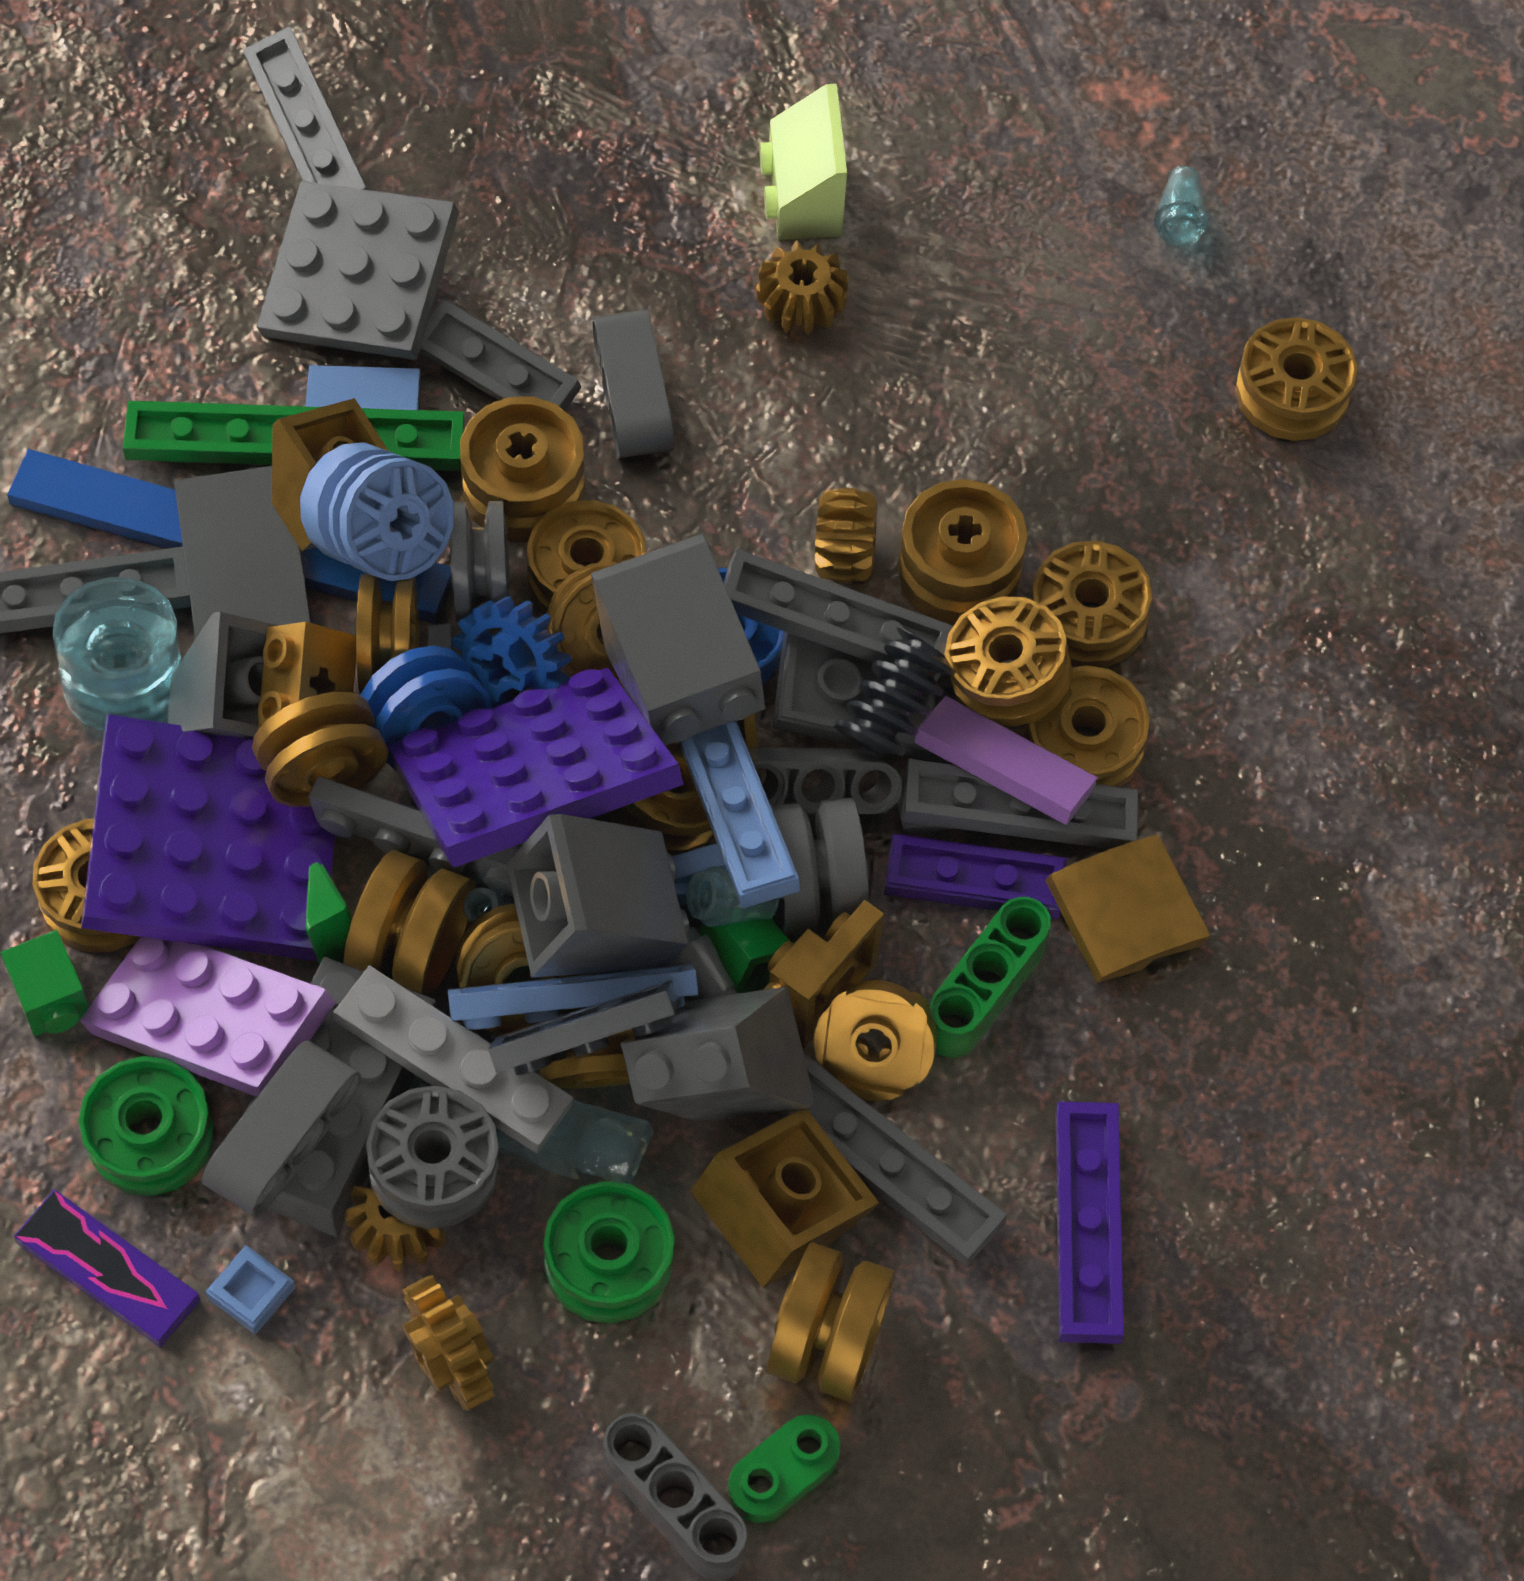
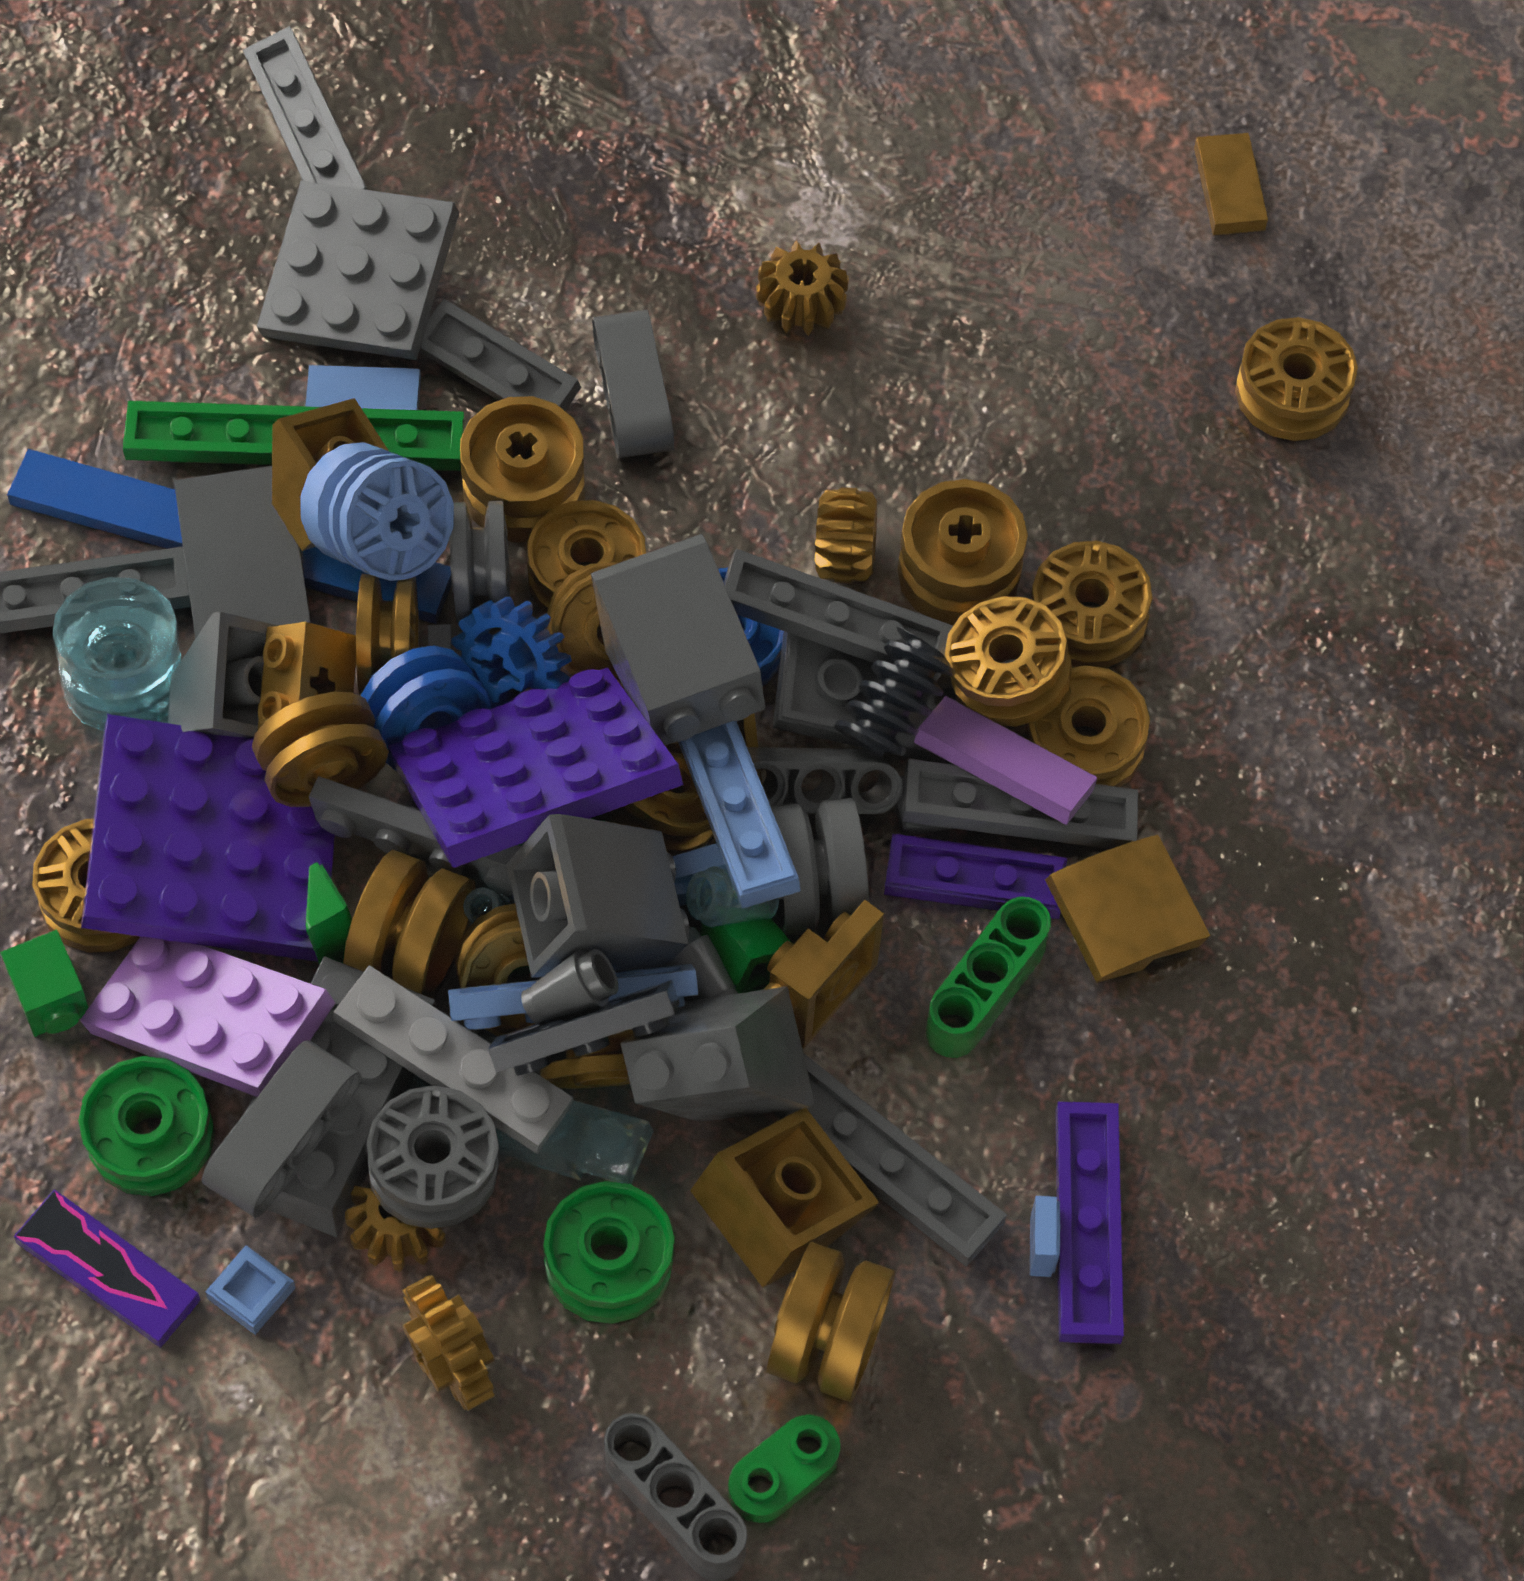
yellowish green slope [760,84,847,240] -> none
pearl gold plate [814,980,937,1101] -> none
clear light blue cone [1154,166,1208,246] -> none
none -> dark grey cone [521,949,618,1025]
none -> medium blue tile [1030,1196,1060,1277]
none -> pearl gold tile [1194,133,1268,235]

